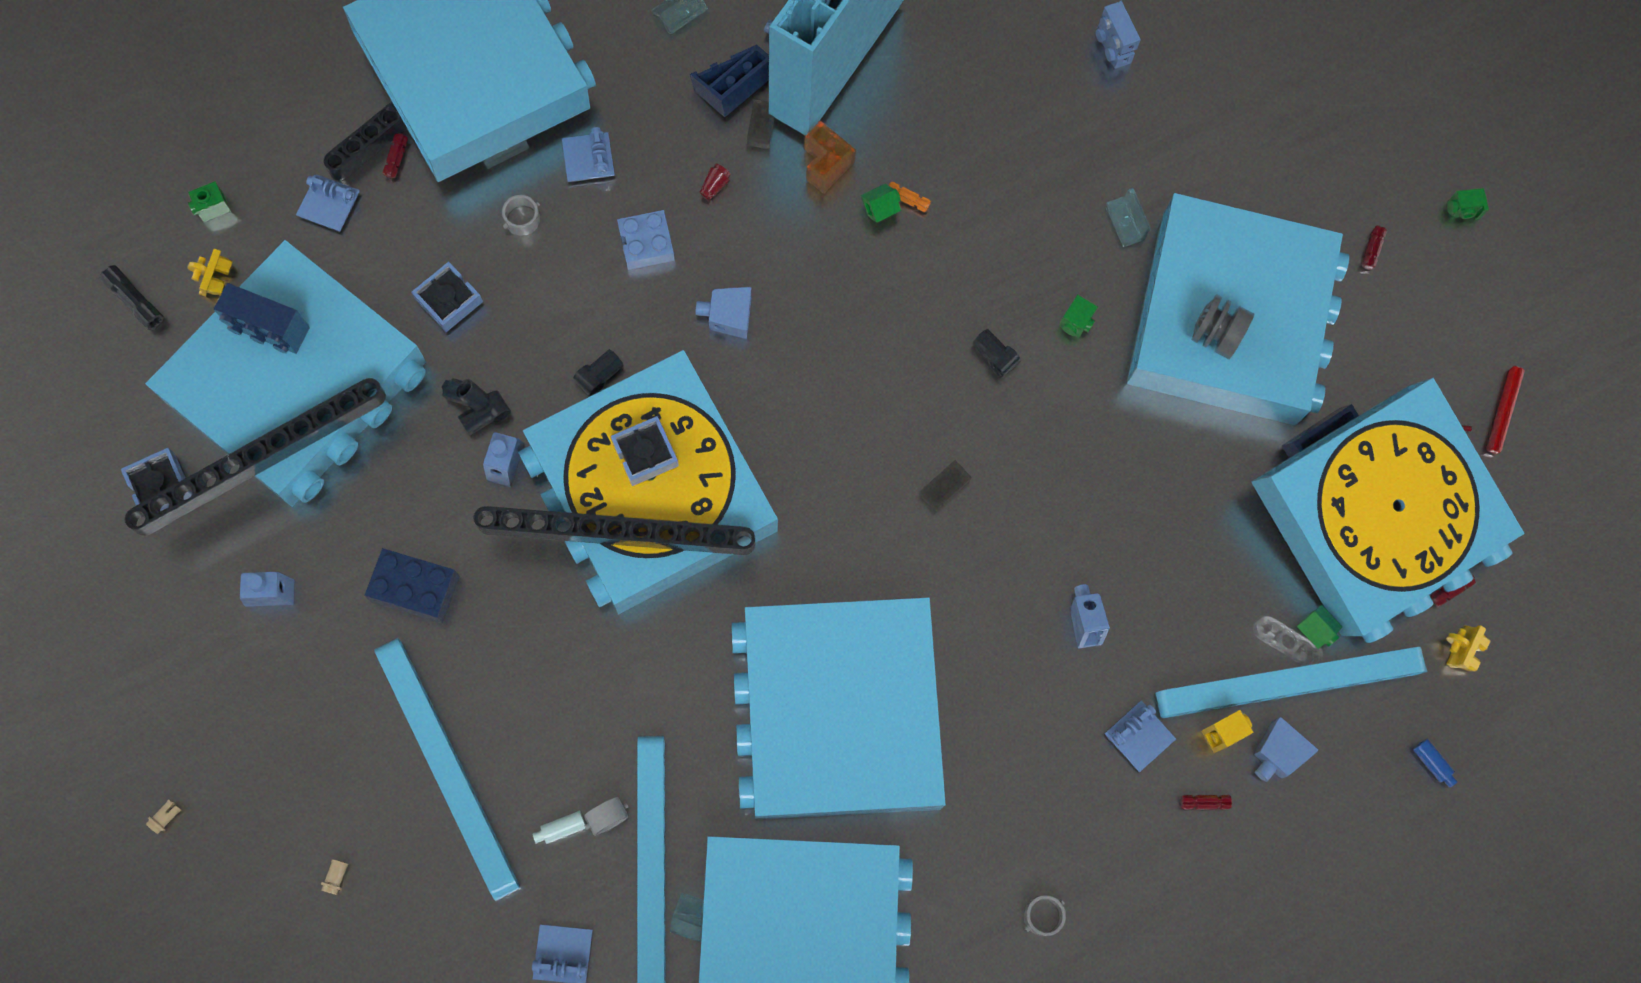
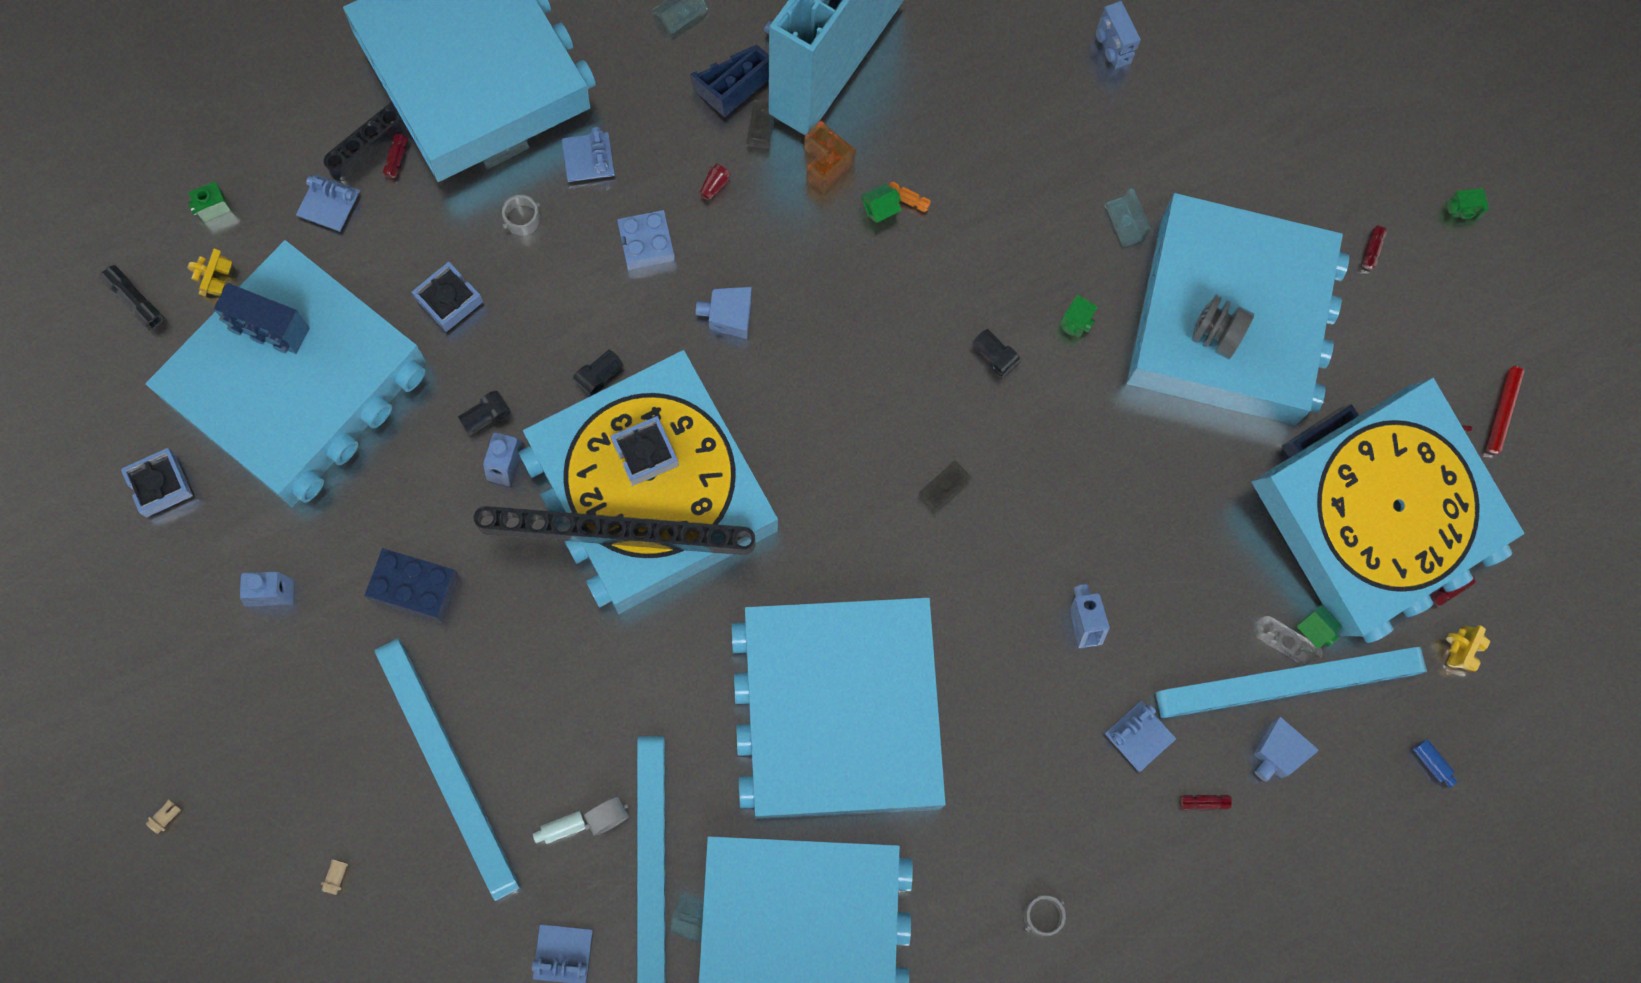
black beam [124,378,386,536] -> none
black piece [441,378,489,411] -> none
yellow brick [1201,710,1254,753] -> none

